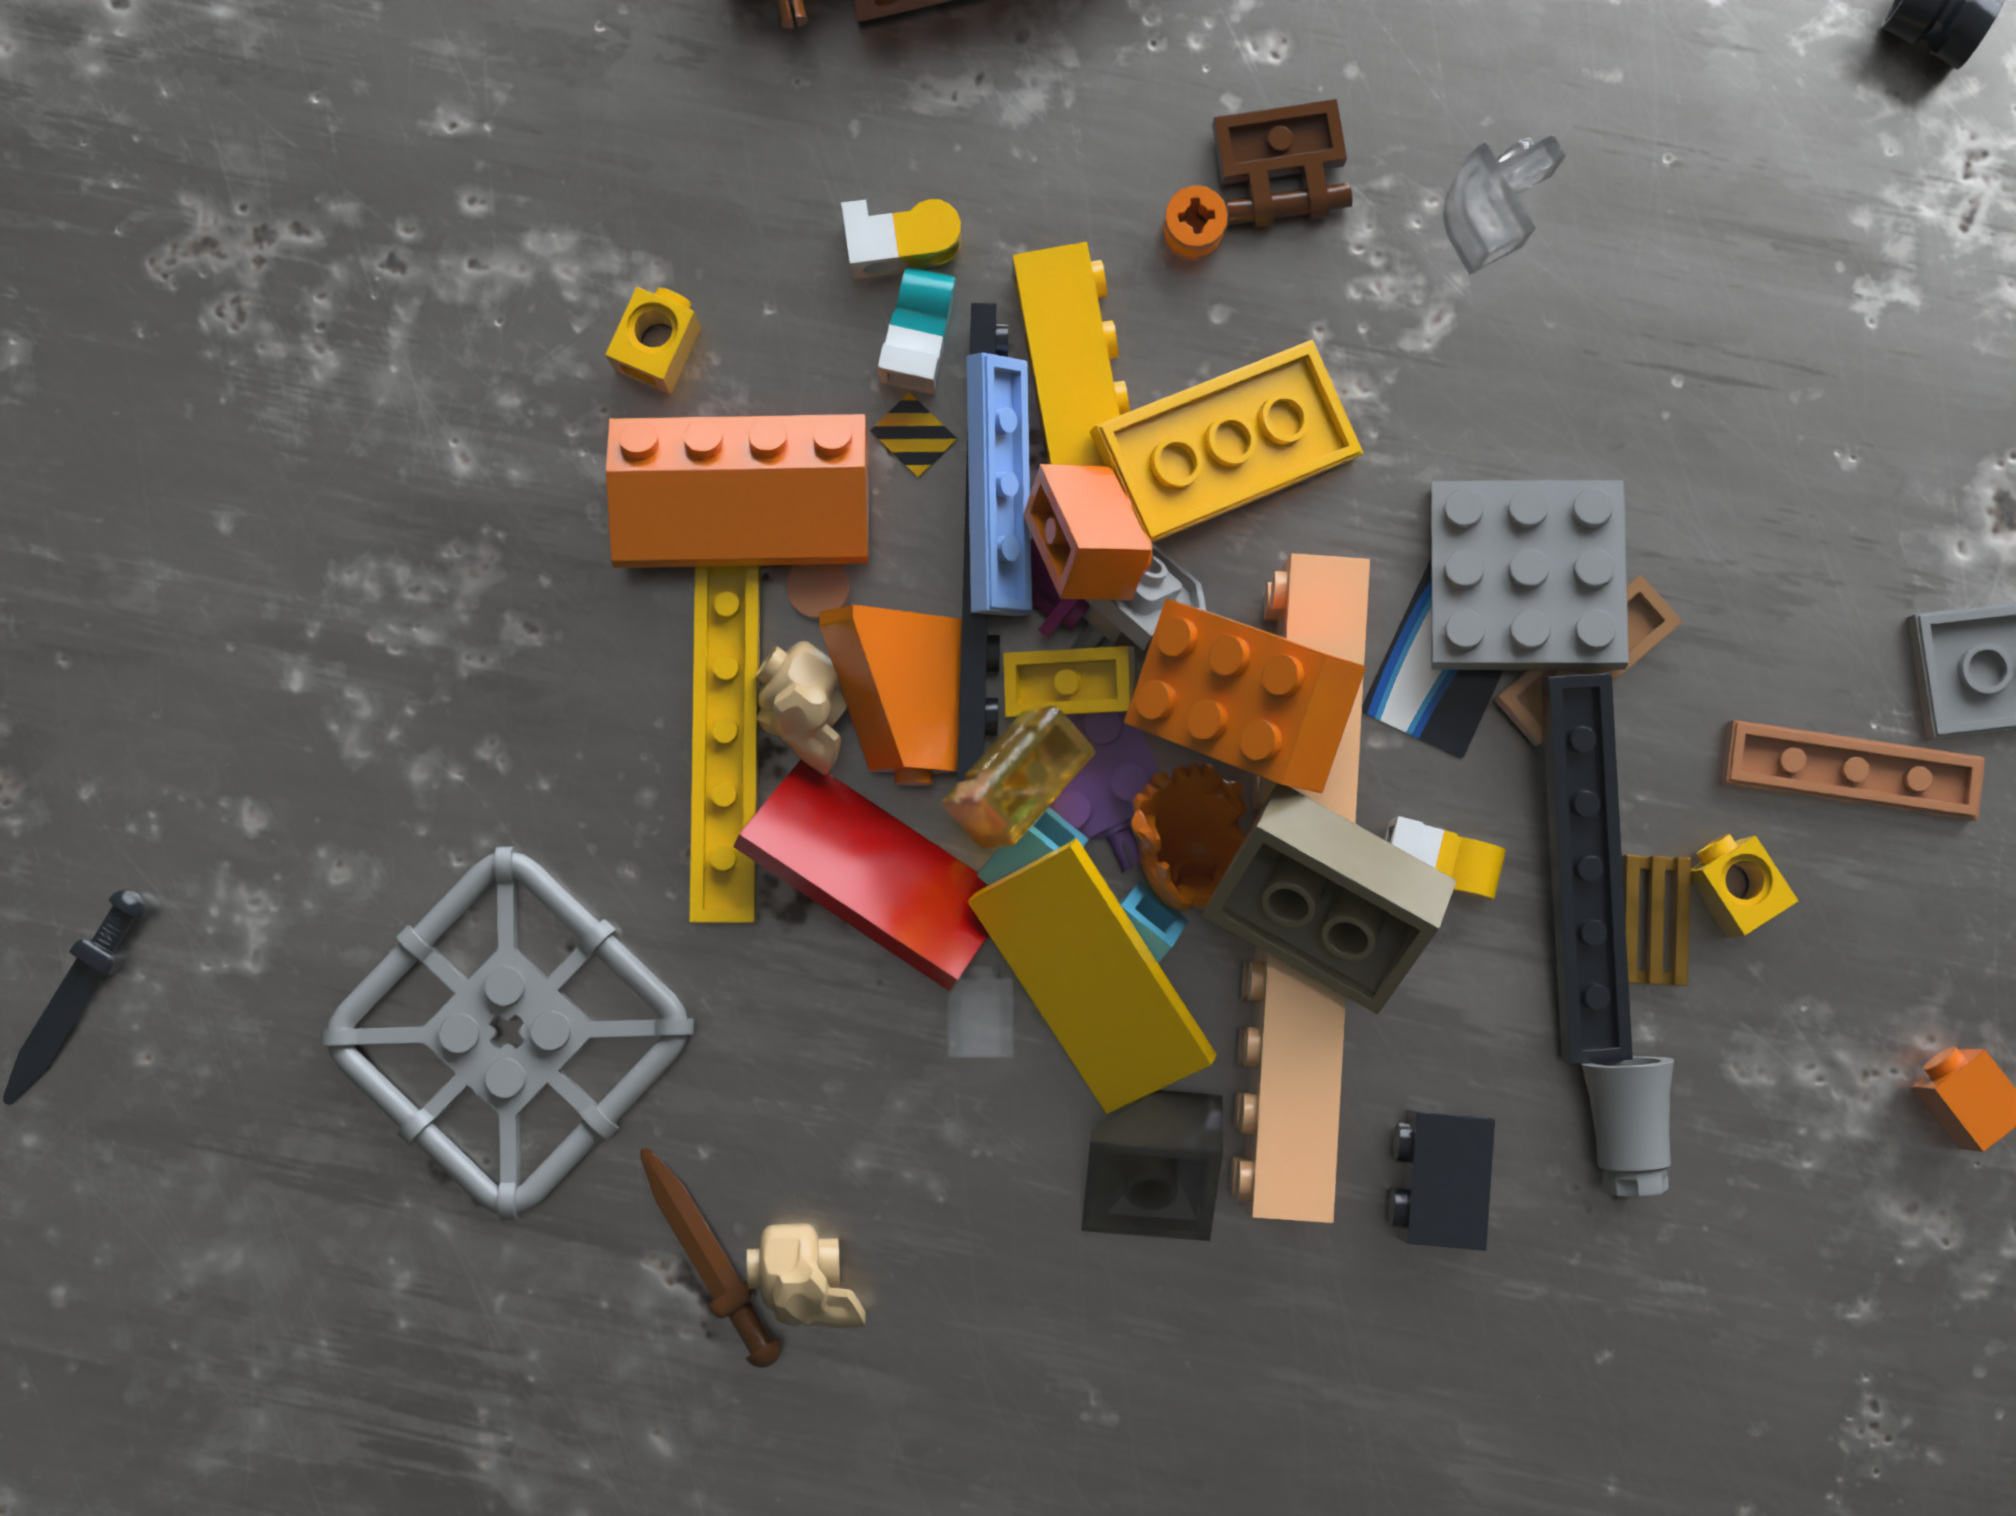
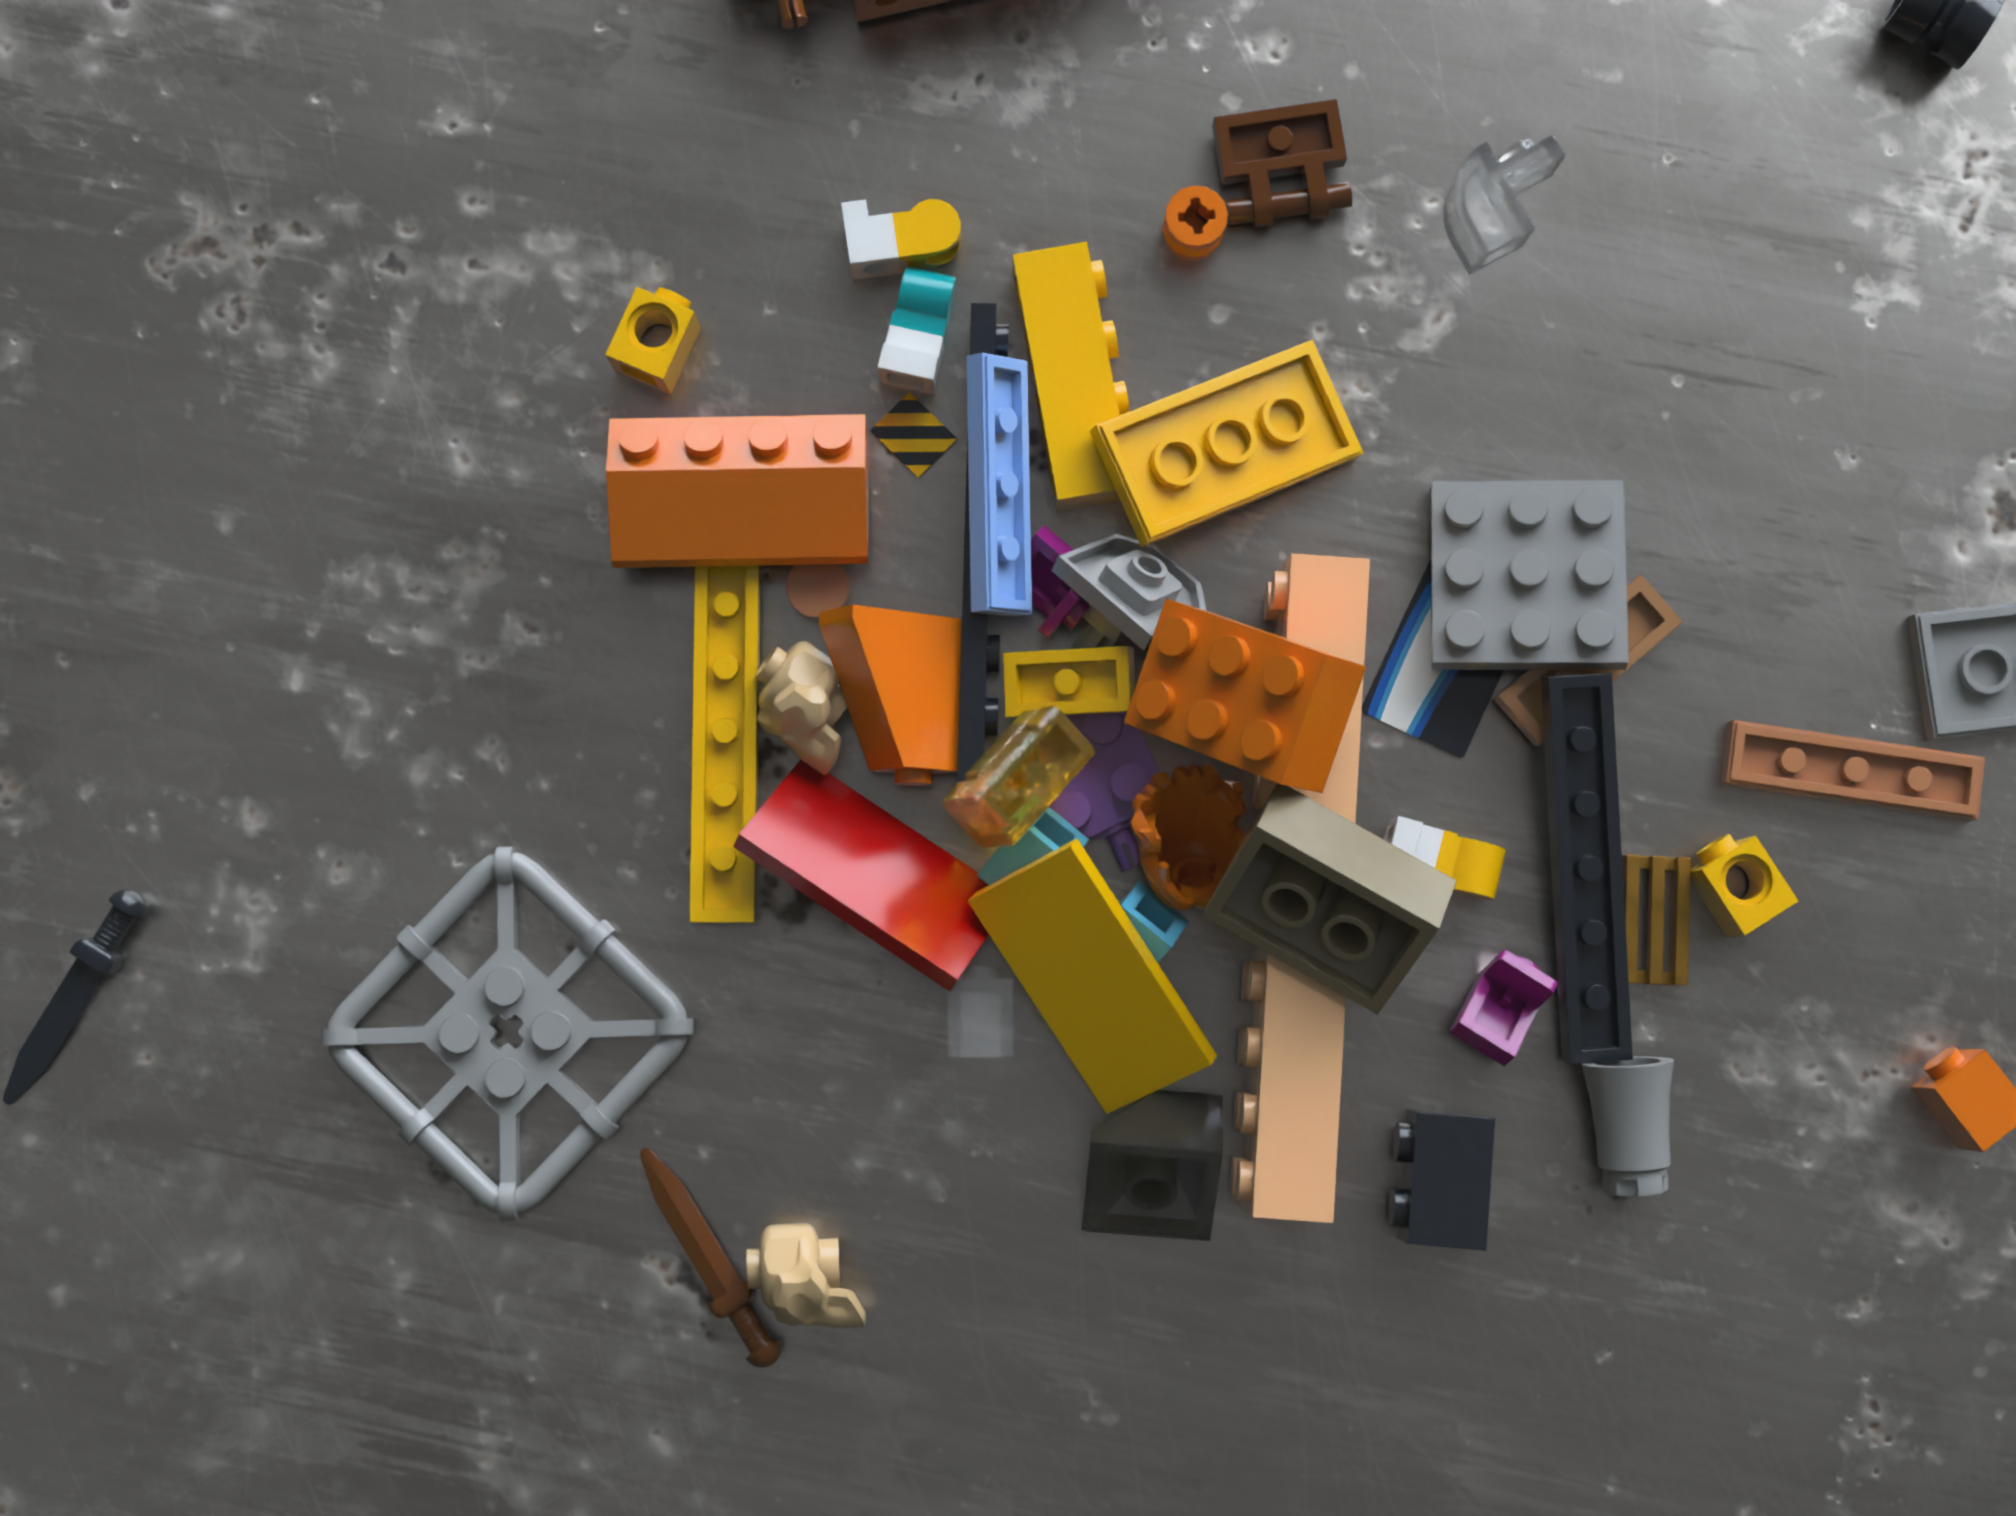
brick [1023,464,1152,600] -> none
none -> magenta bracket [1450,950,1558,1067]

